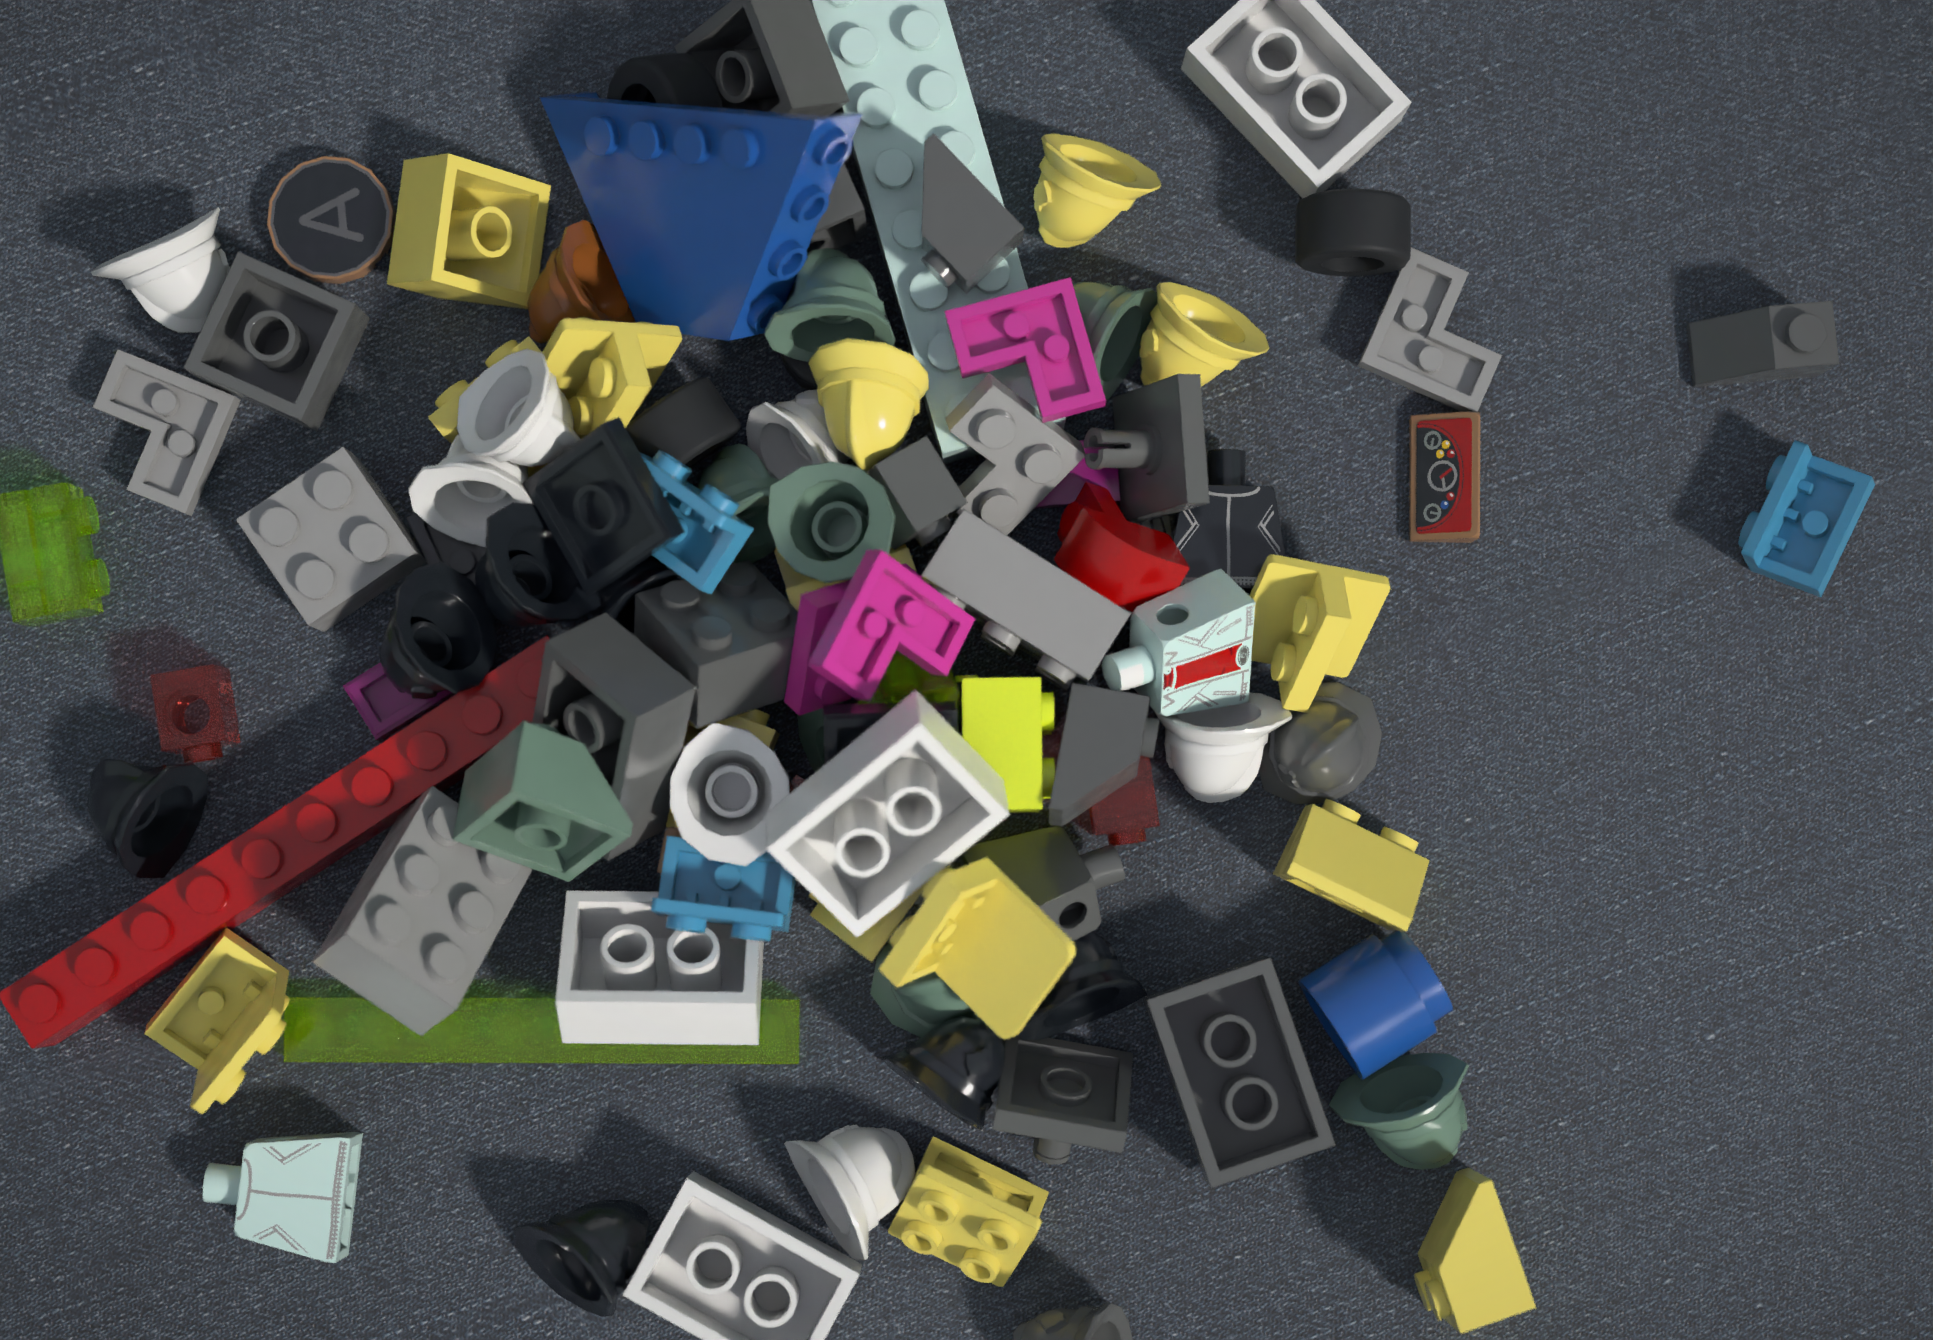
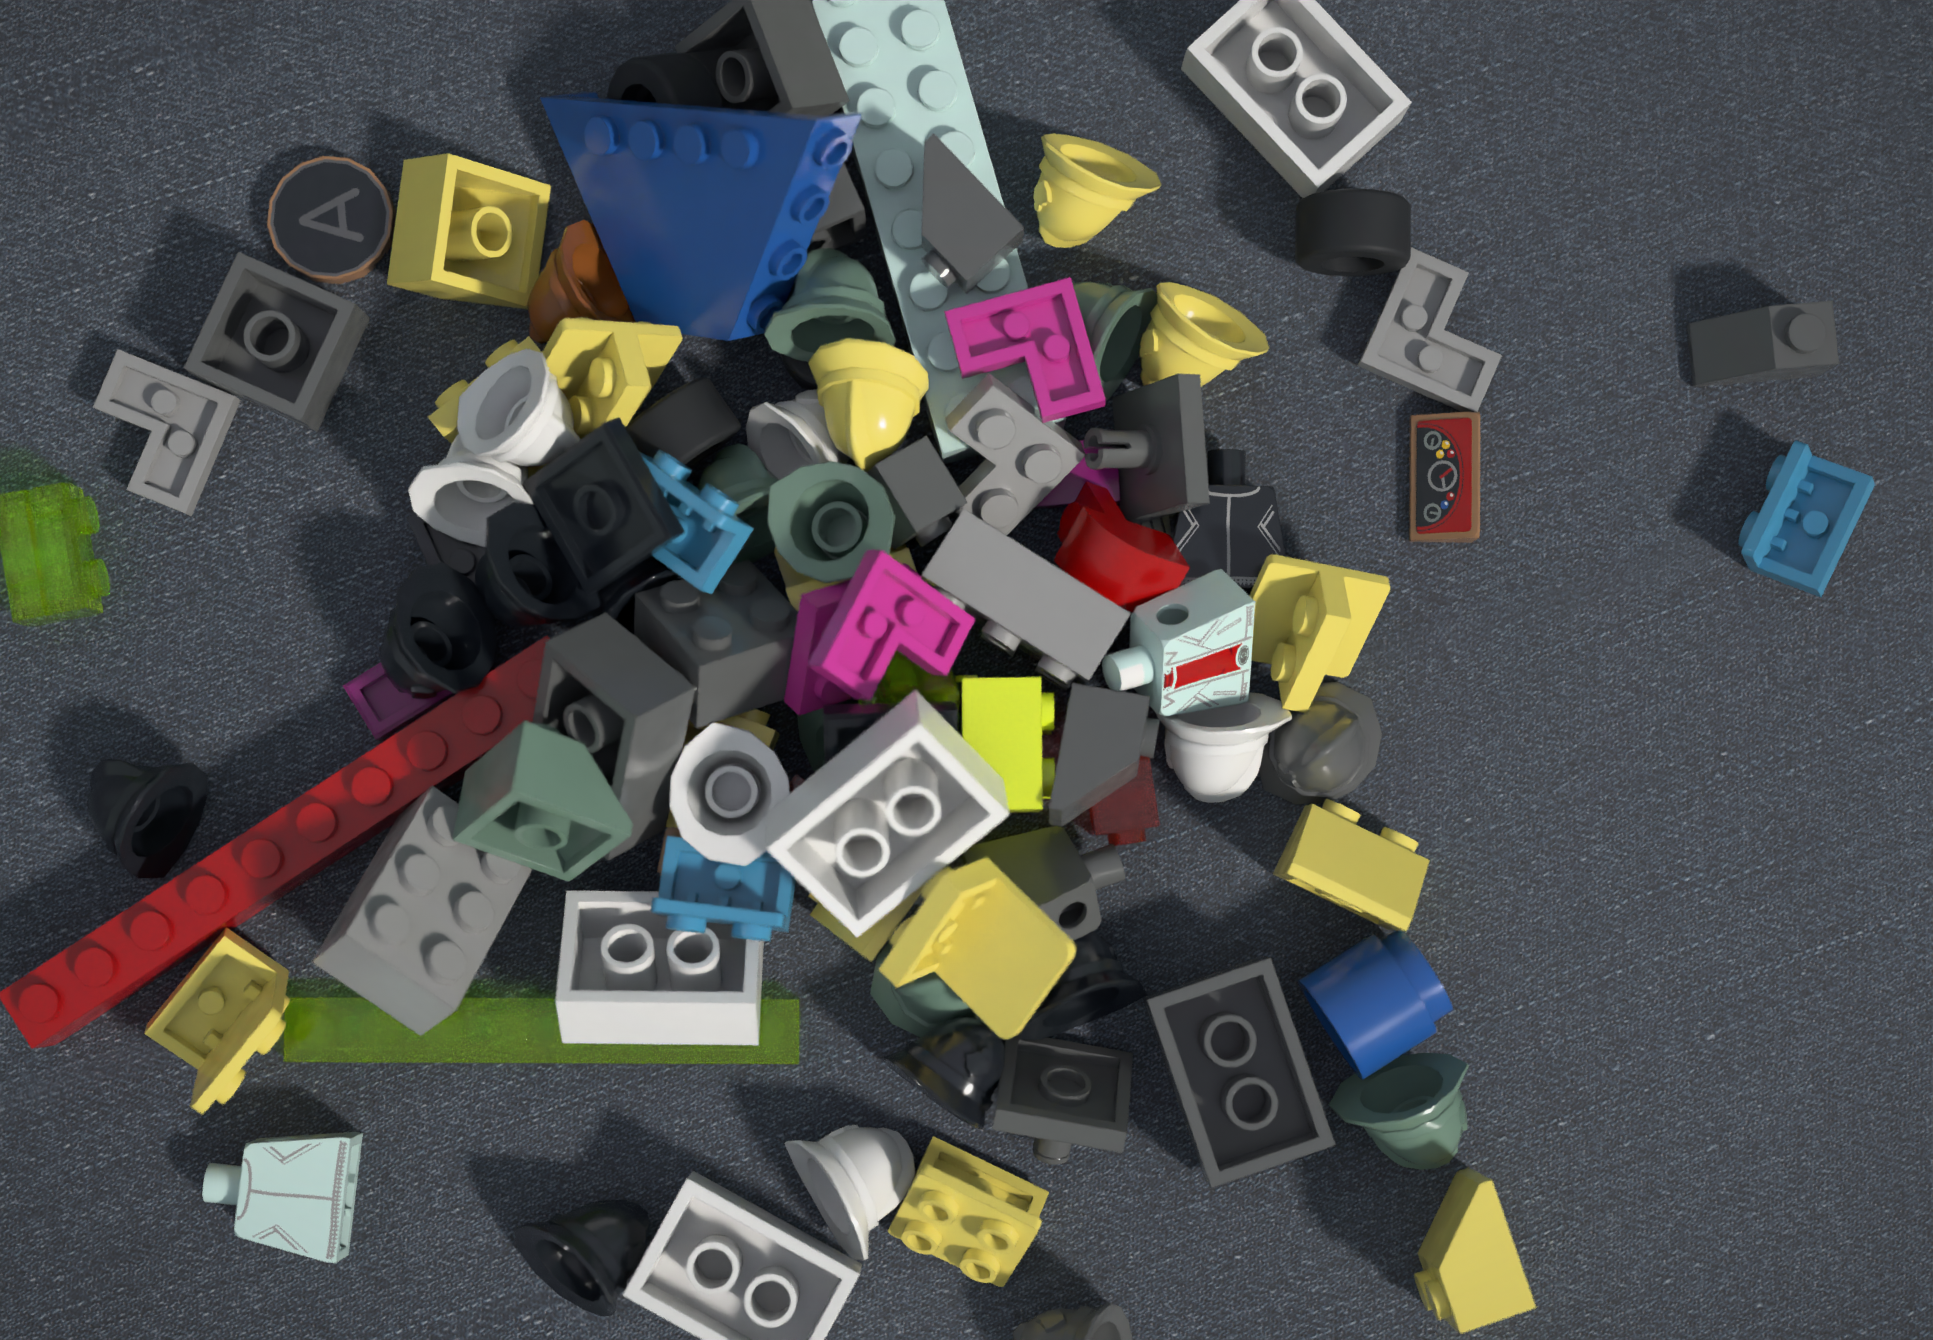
white piece [91,207,230,333] -> none
clear red brick [150,664,241,763] -> none
light grey brick [236,447,427,632] -> none

